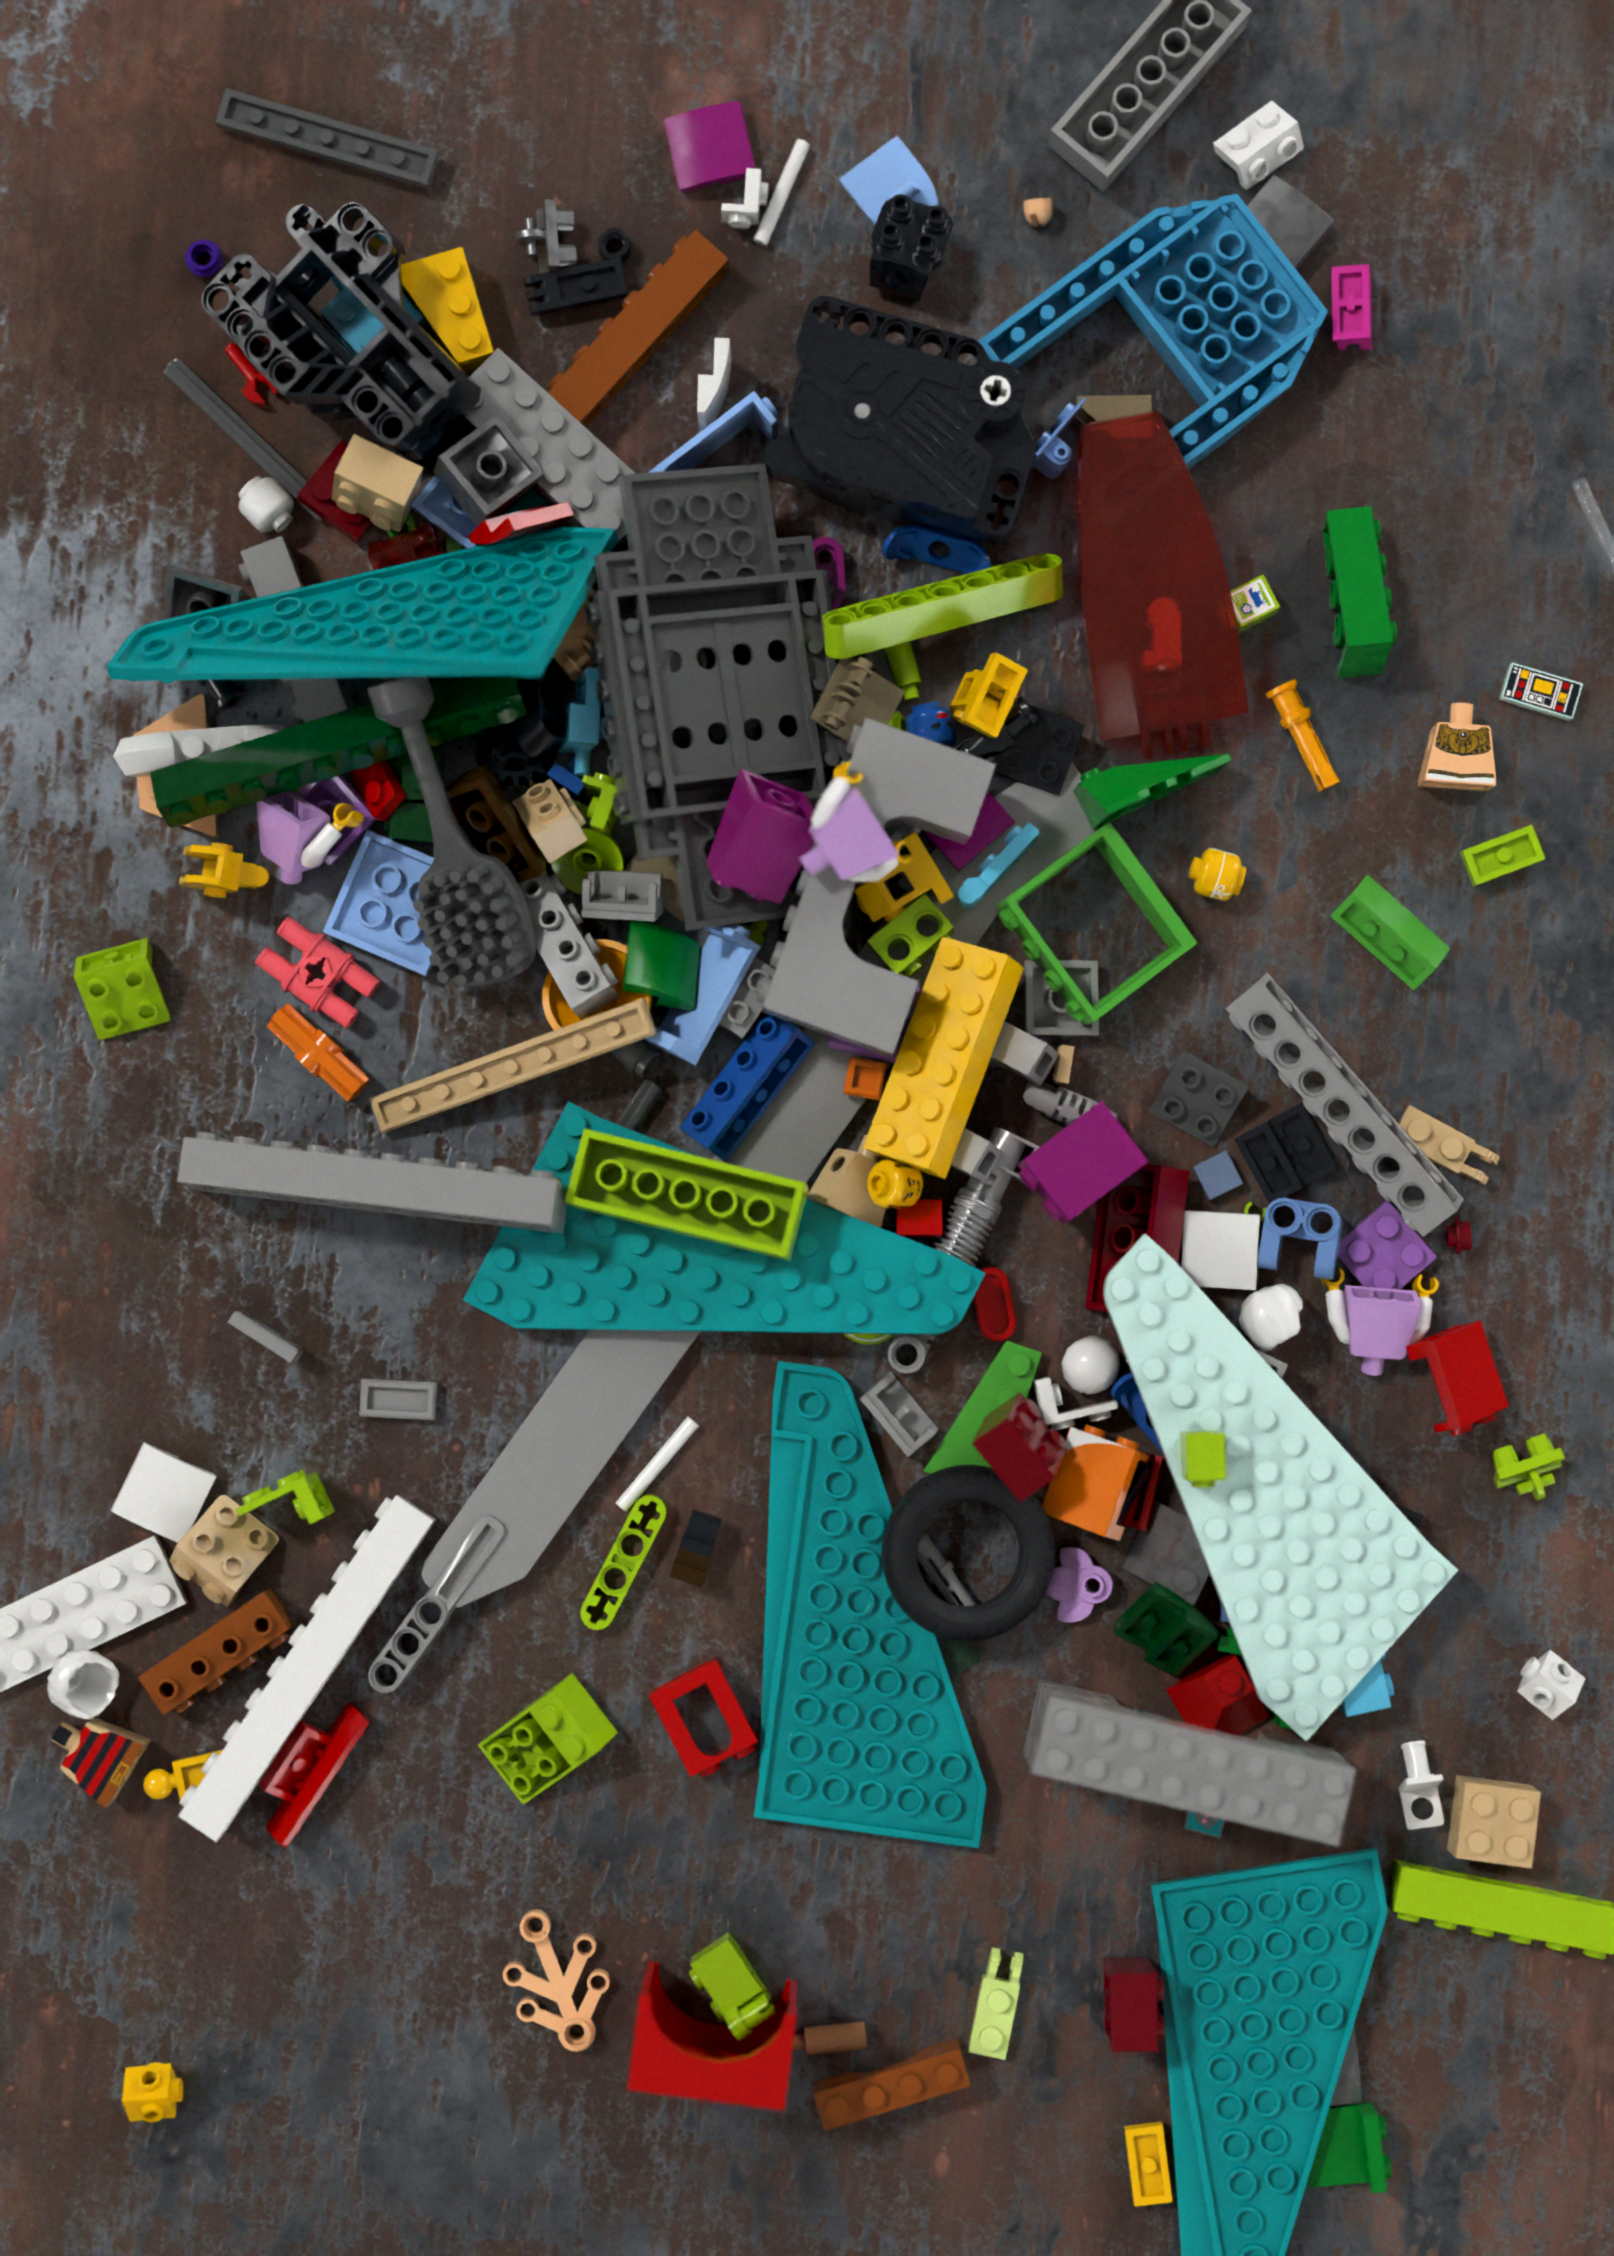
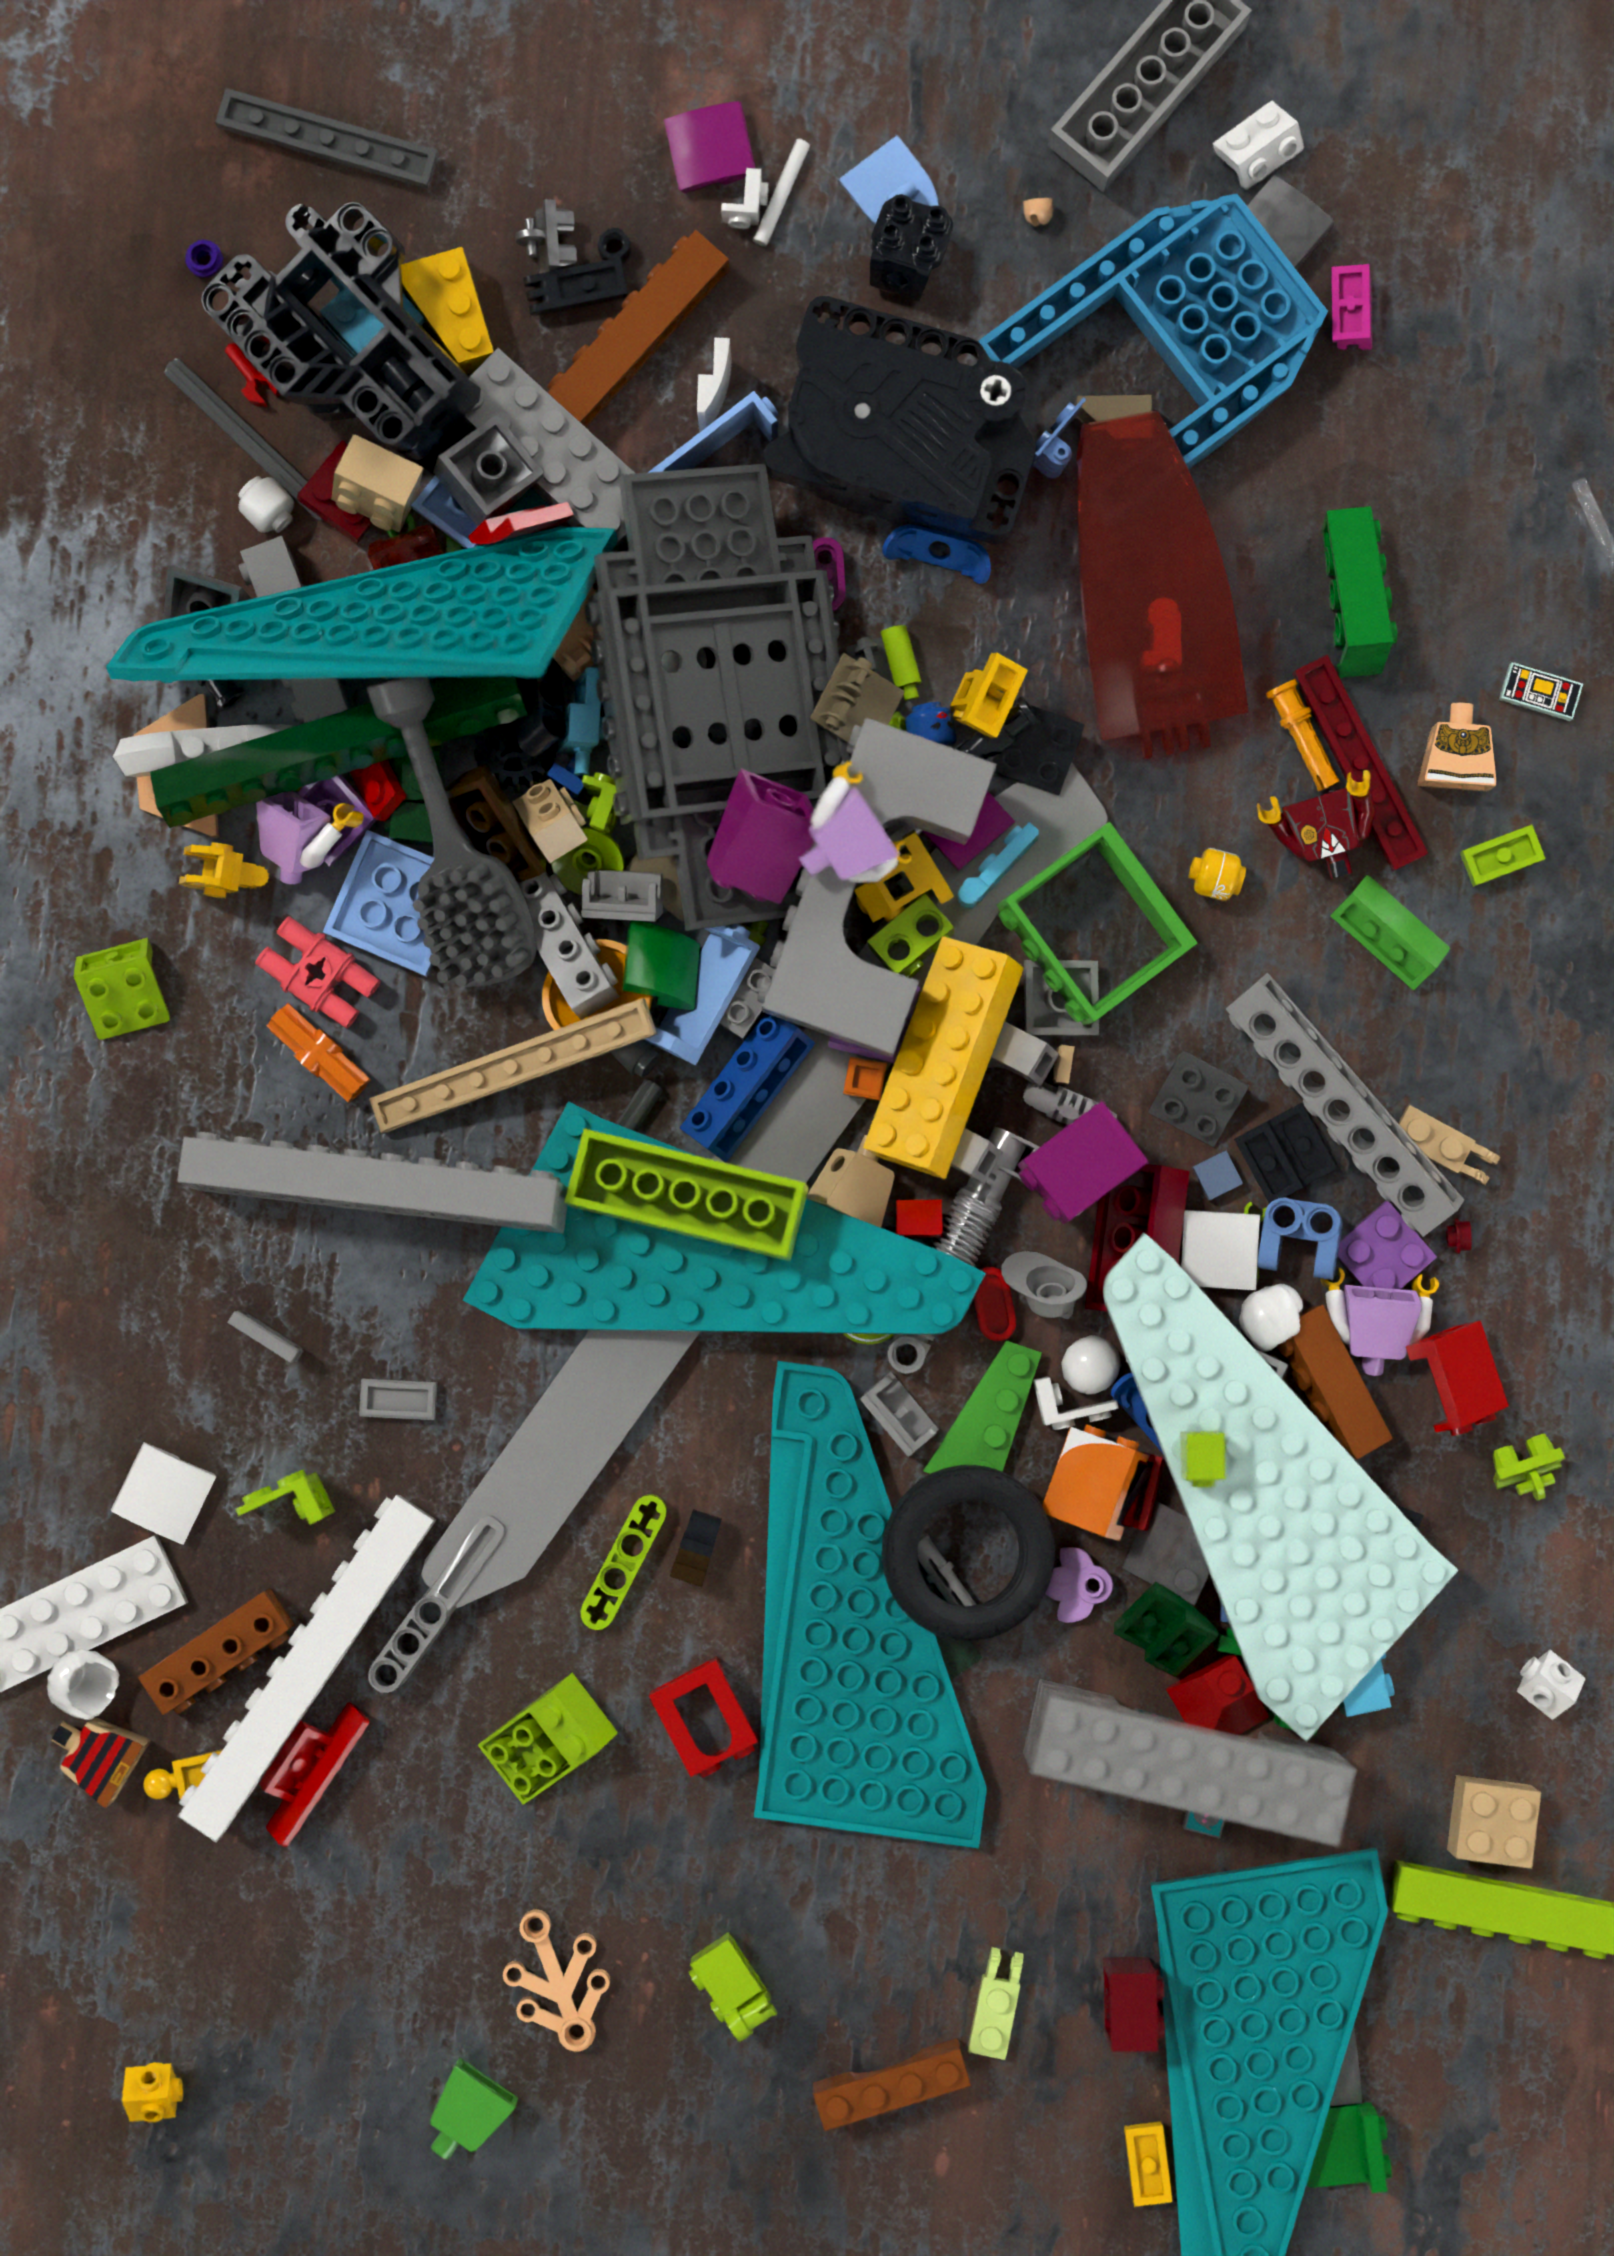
tan bracket [169,1495,279,1608] -> none
white bar [615,1416,699,1512] -> none
red container [627,1961,797,2111] -> none
medium nougat cylinder [792,2021,867,2056] -> none
lime beam [822,553,1063,659] -> none
yellow head [867,1160,923,1209] -> none
dark red brick [972,1392,1067,1502] -> none
green wedge [1073,754,1232,830] -> none
brick [1218,574,1280,635] -> none
white bracket [1398,1741,1444,1830] -> none
none -> bright green torso [430,2057,519,2160]
none -> light grey piece [1002,1251,1087,1319]
none -> dark red torso [1256,770,1376,879]
none -> dark orange brick [1277,1304,1393,1460]
none -> dark red plate [1292,654,1428,872]

